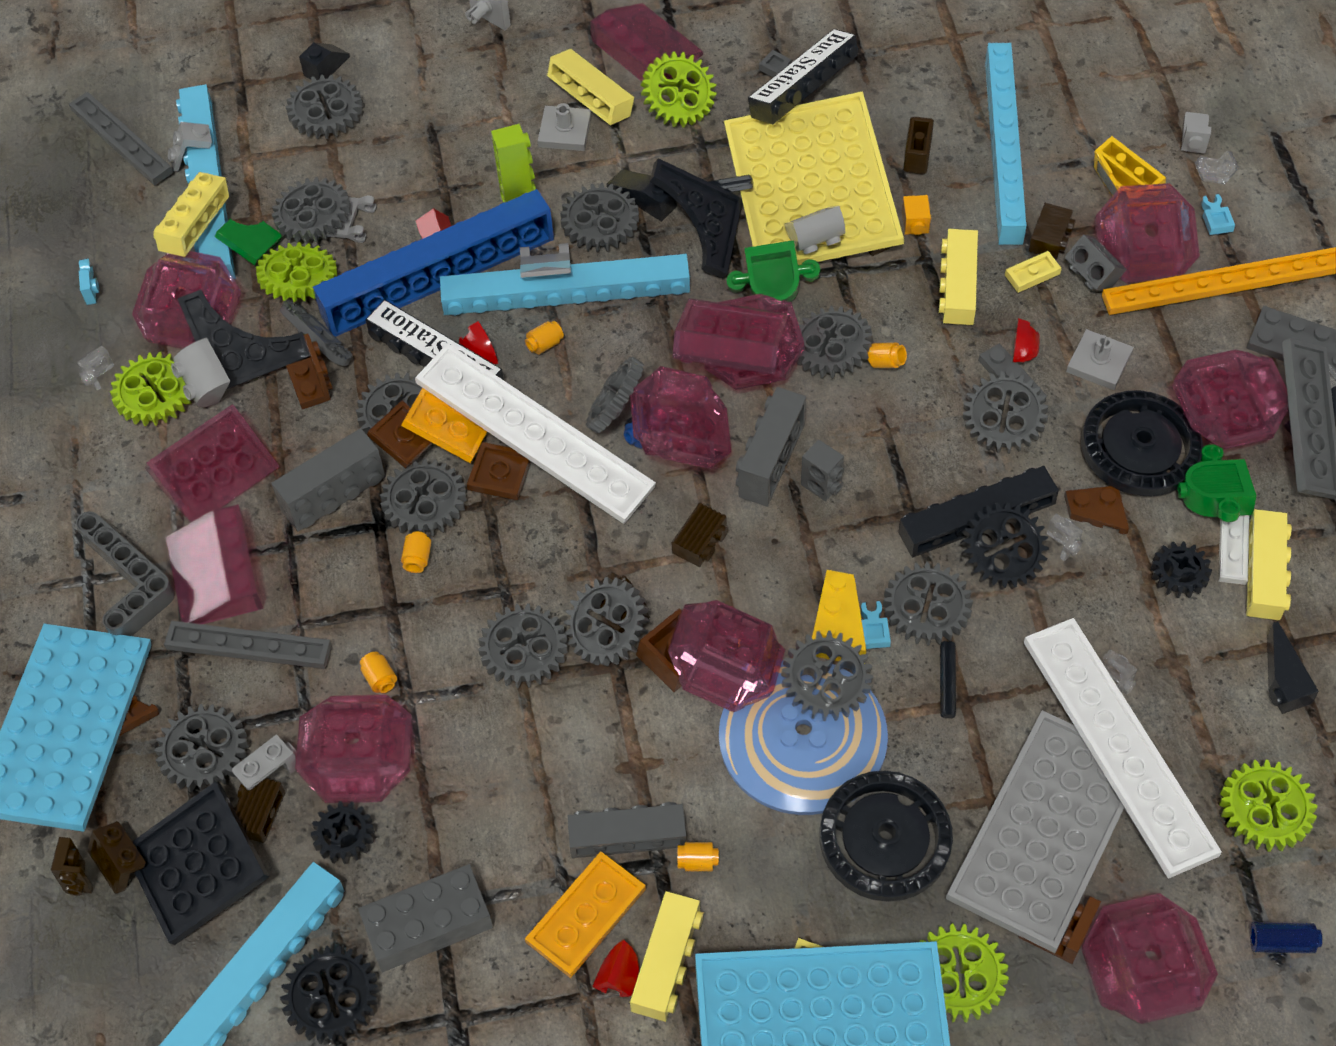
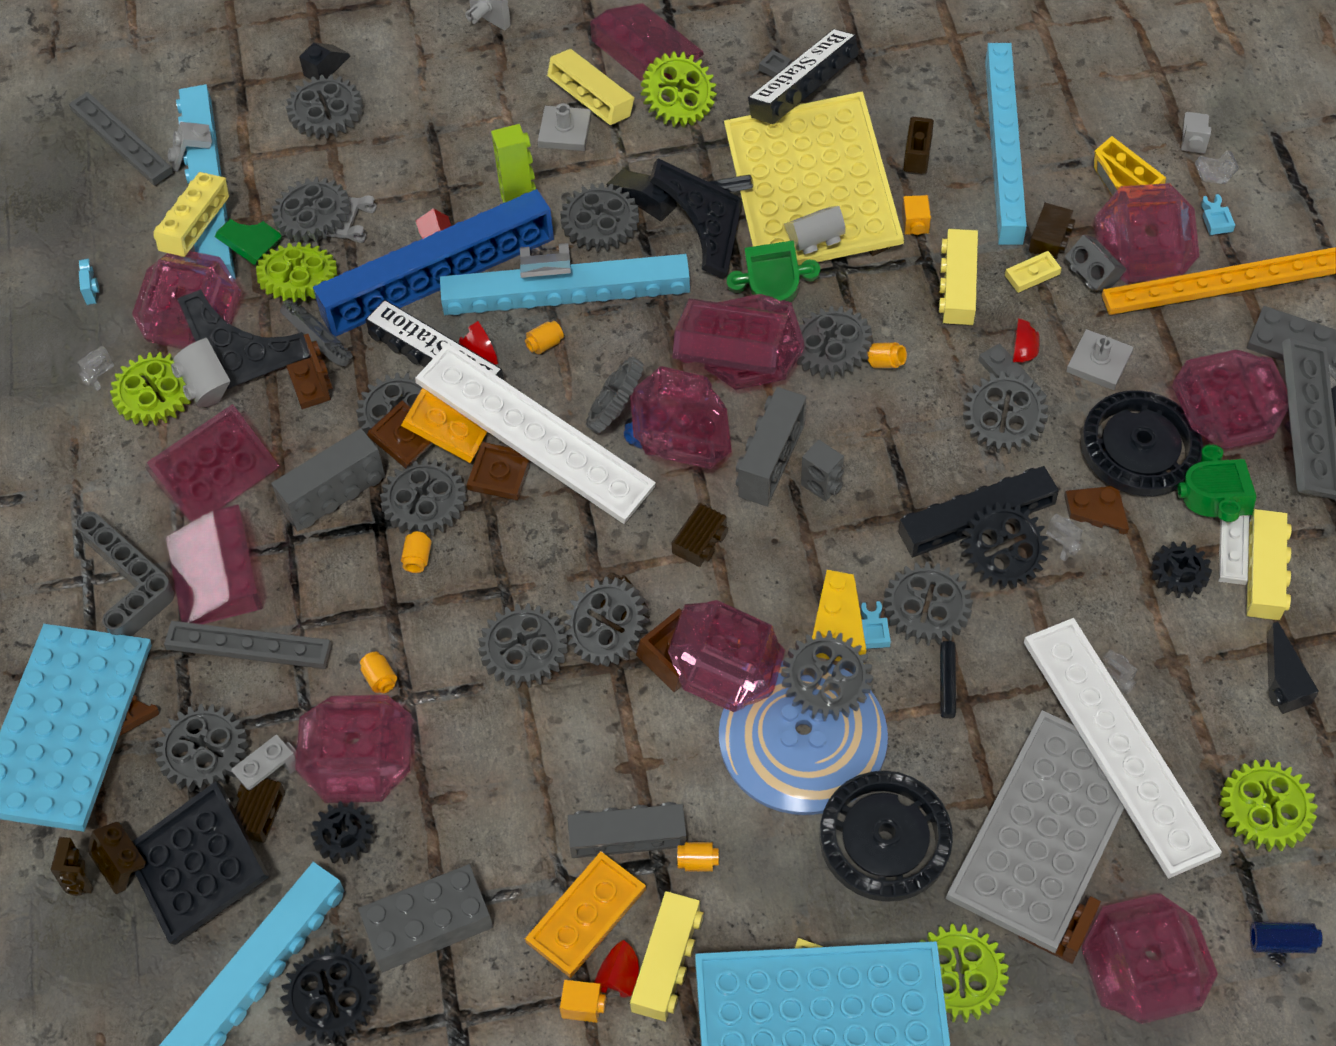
none -> light orange brick [560,980,606,1023]

